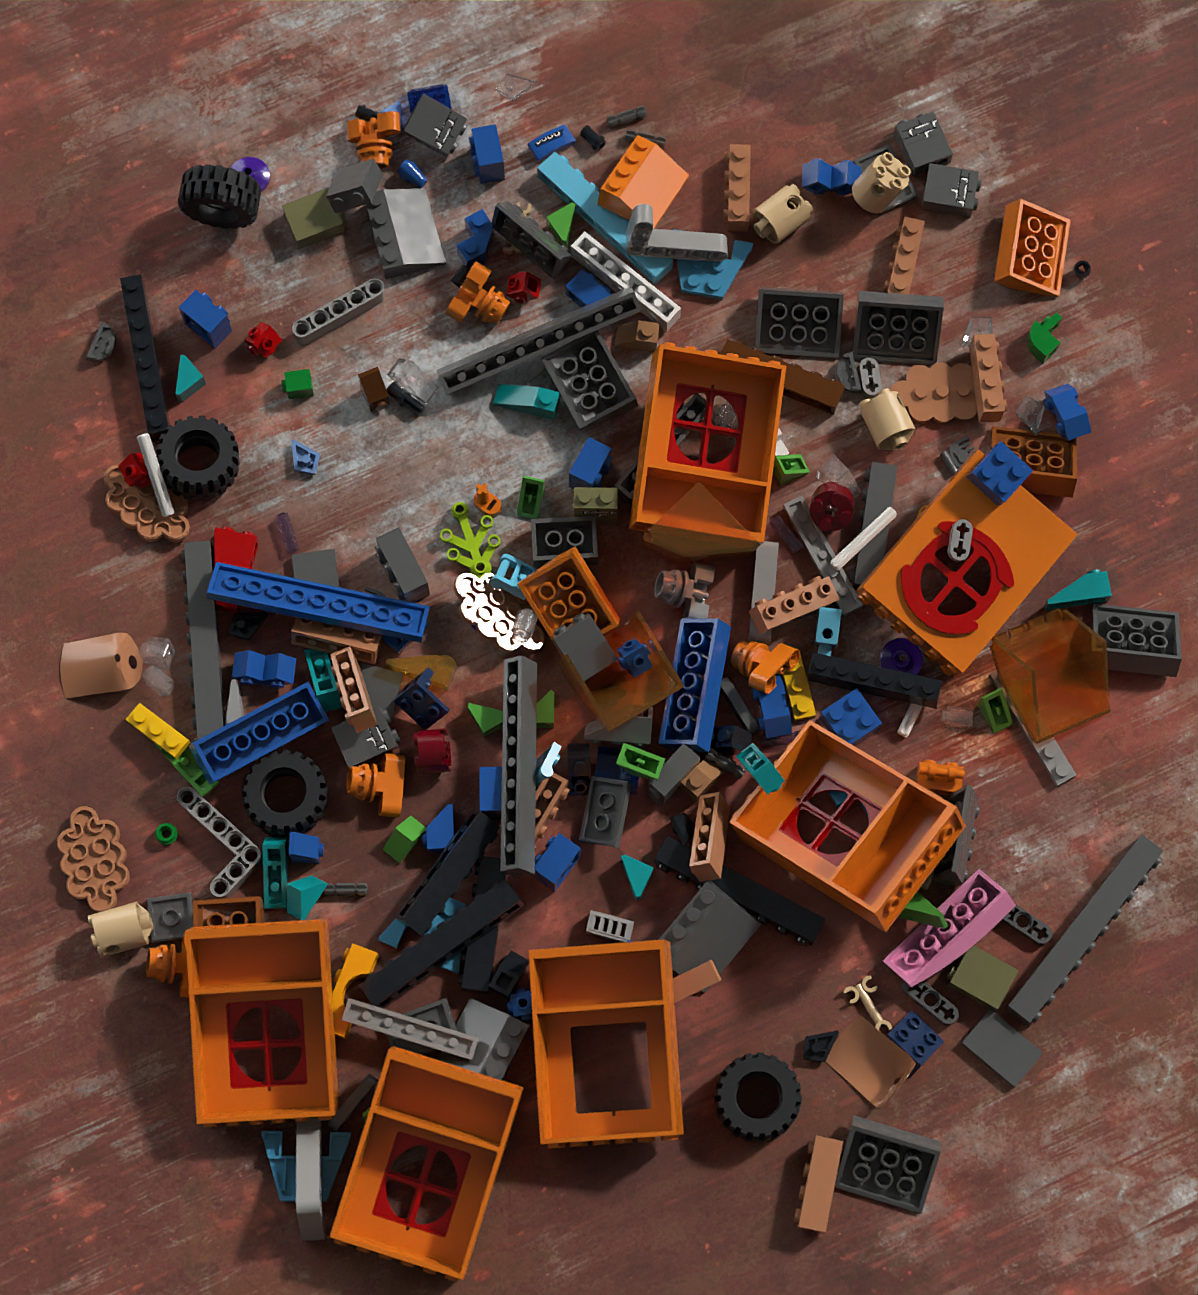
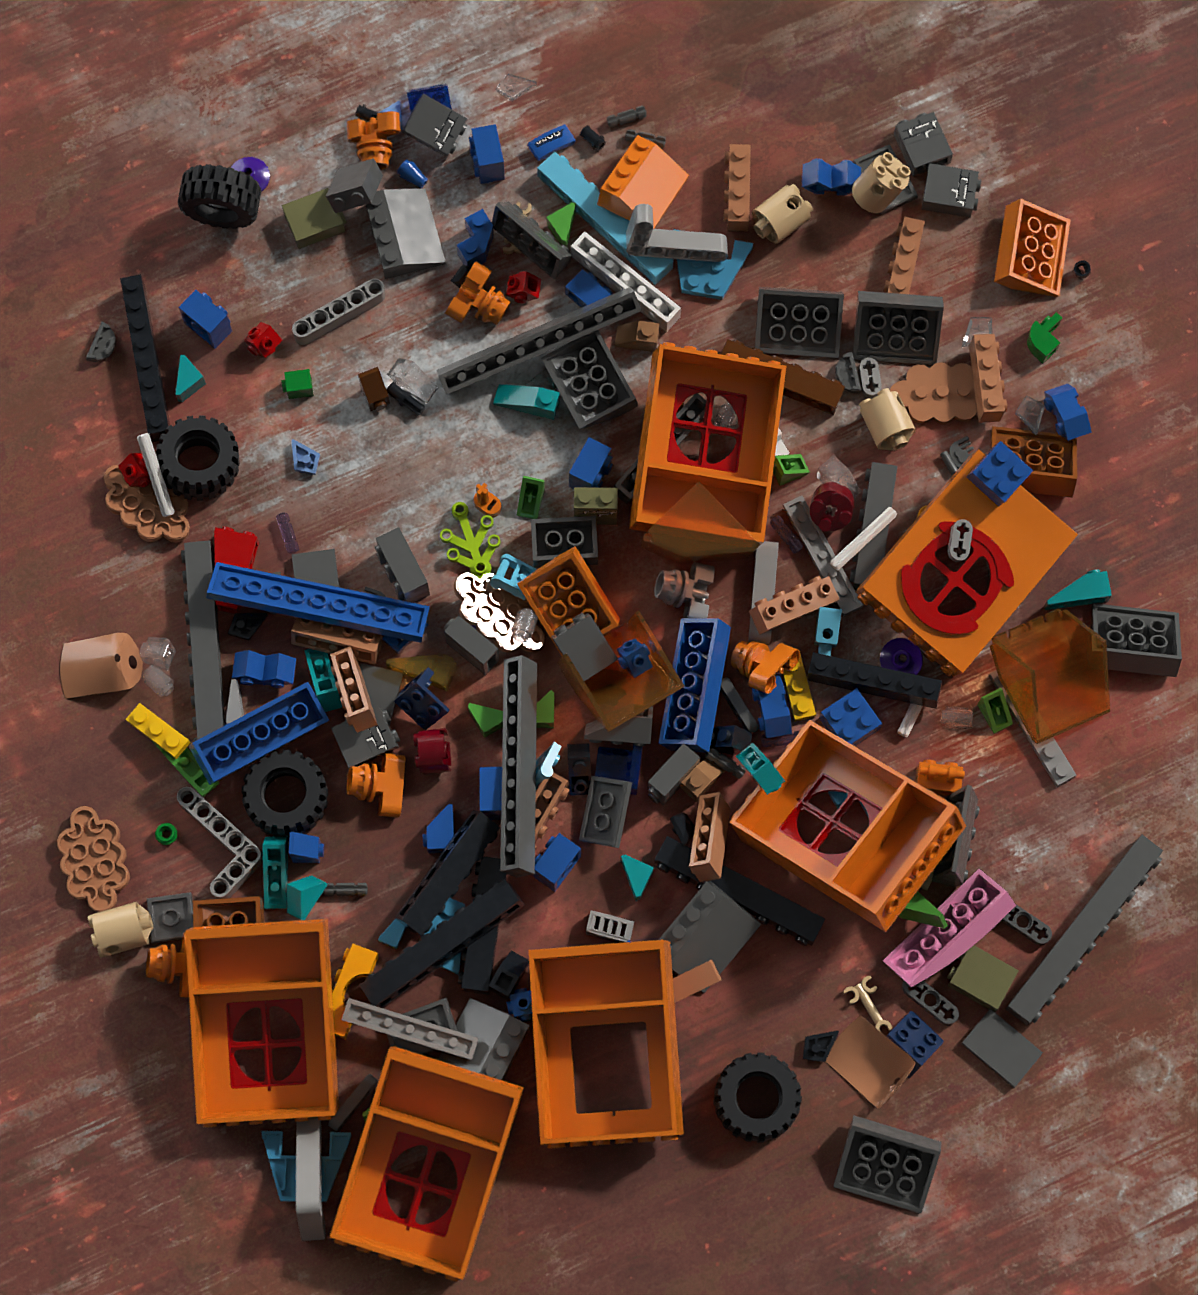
bright green slope [383,816,427,863] -> none
bright green slope [616,743,665,780] -> none
nougat brick [794,1135,843,1234] -> none
none -> dark grey brick [444,615,500,676]

